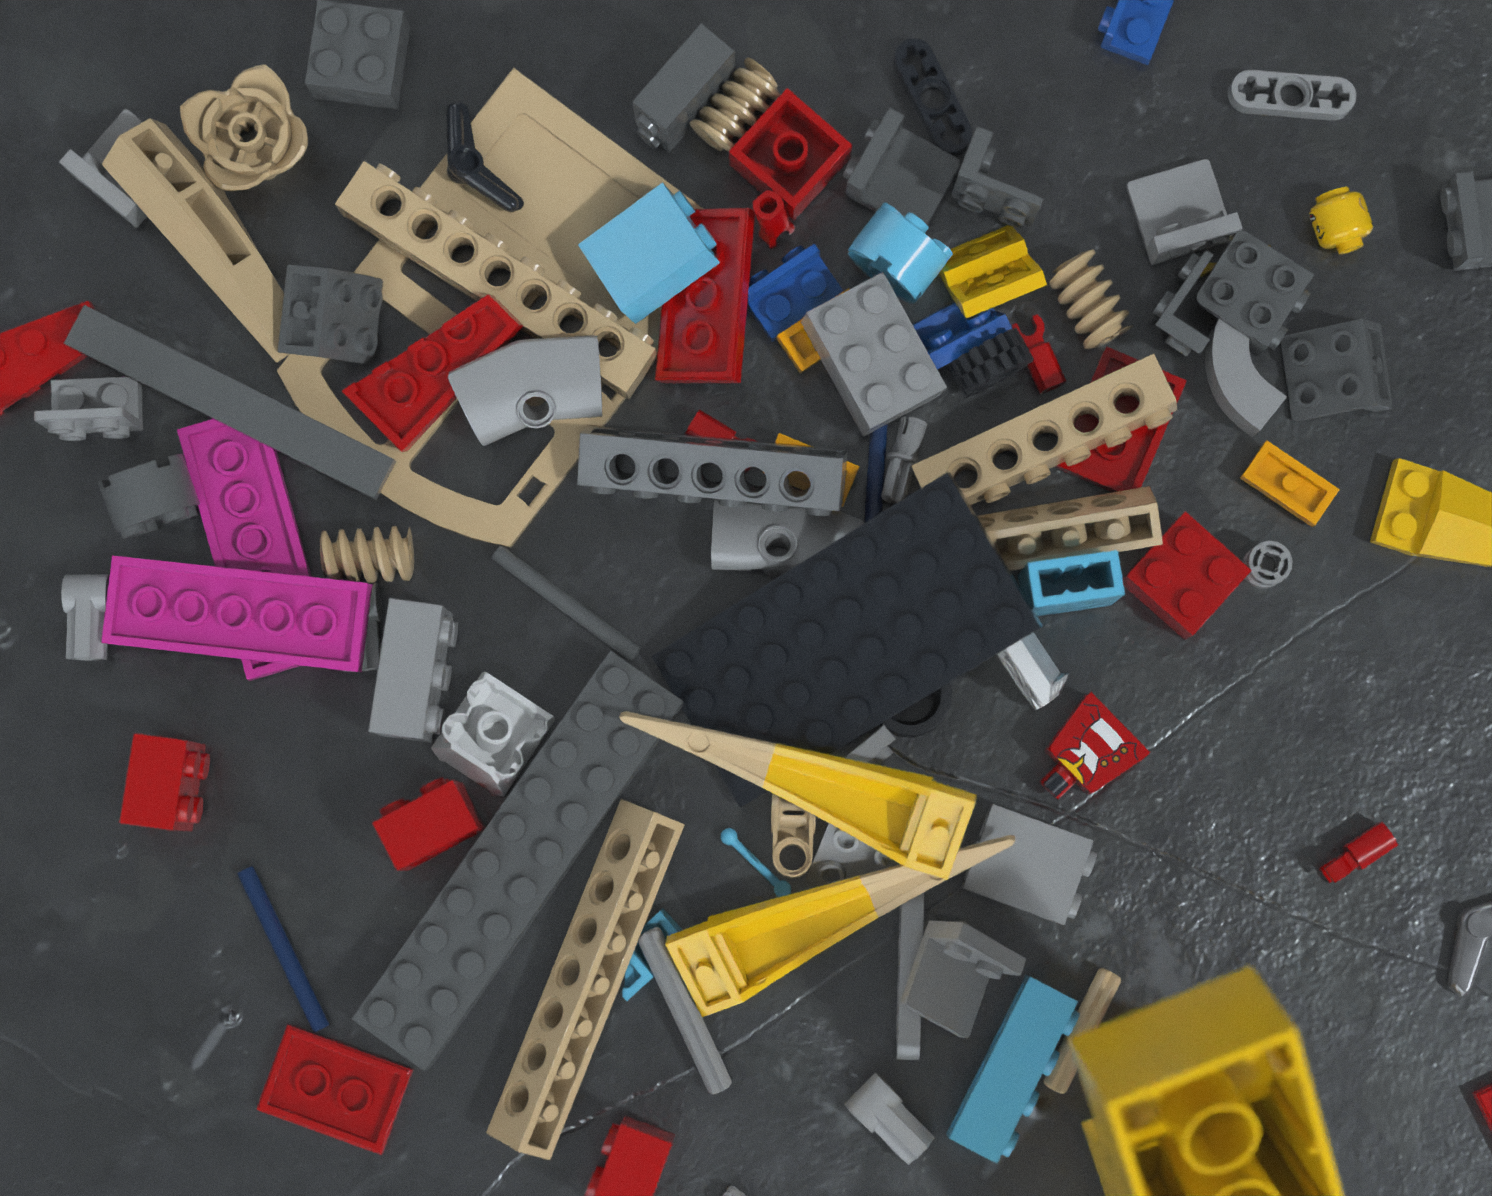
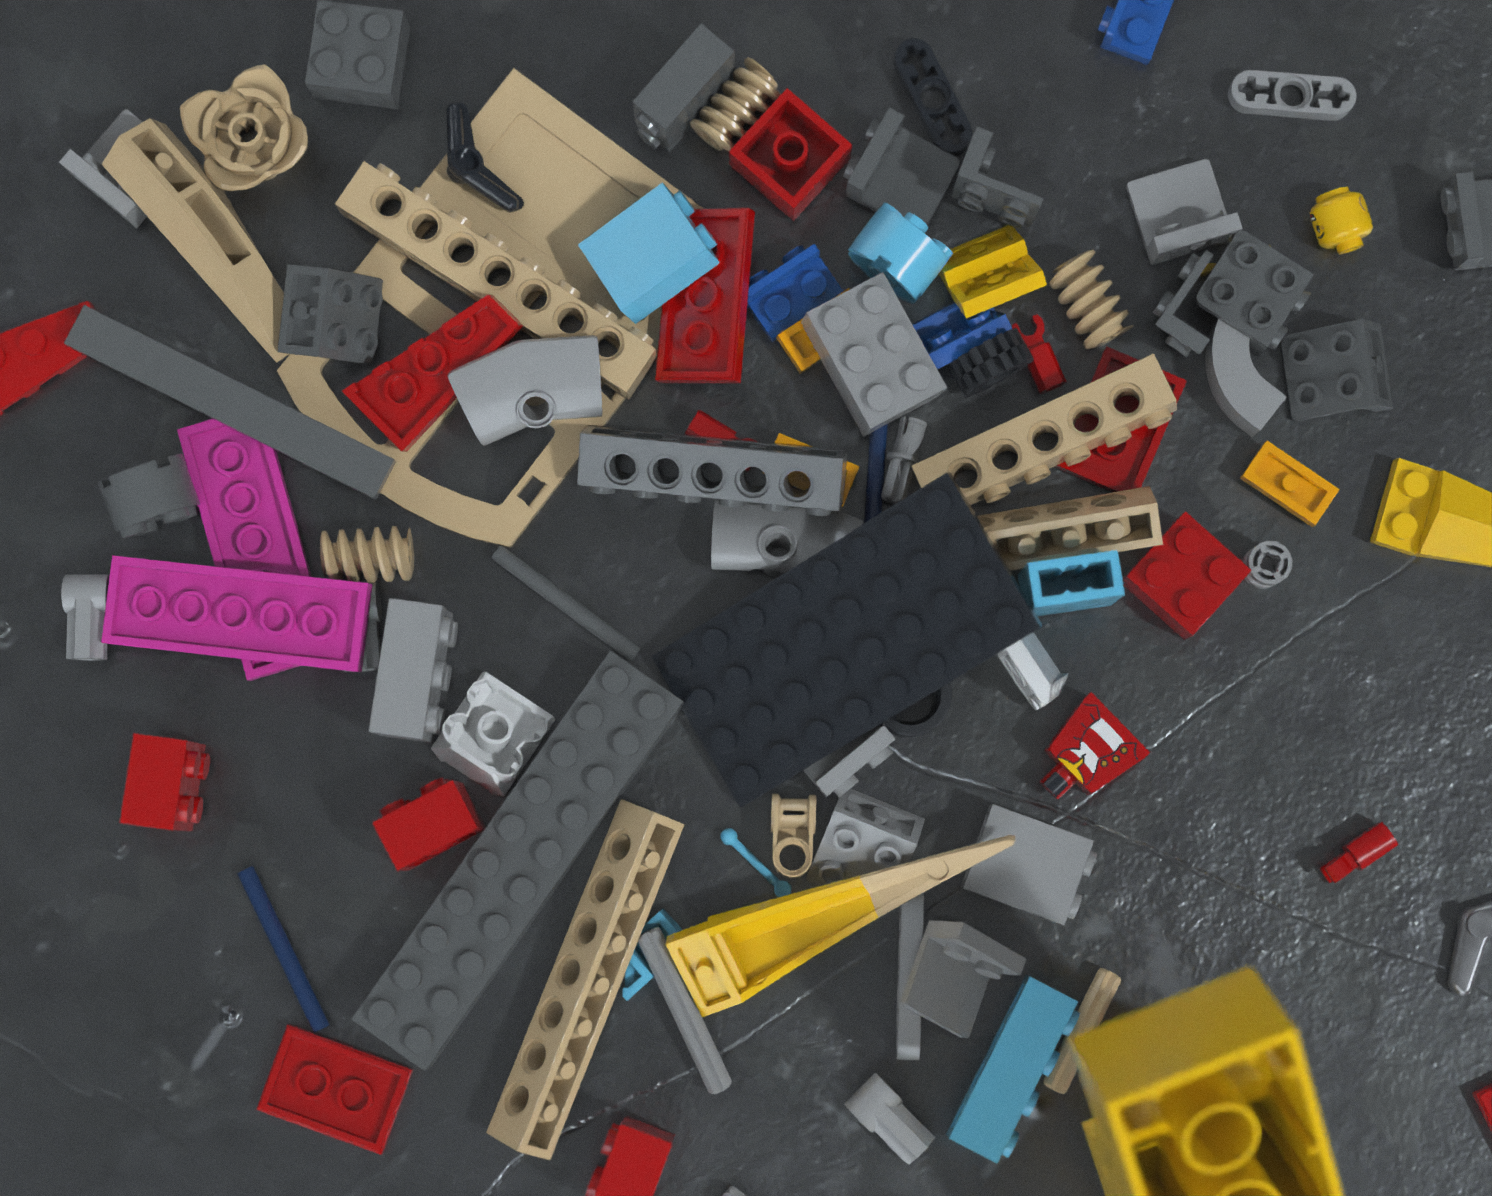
light grey bracket [34,377,143,441] -> none
yellow plate [619,712,976,880] -> none
red bar [752,190,795,249] -> none

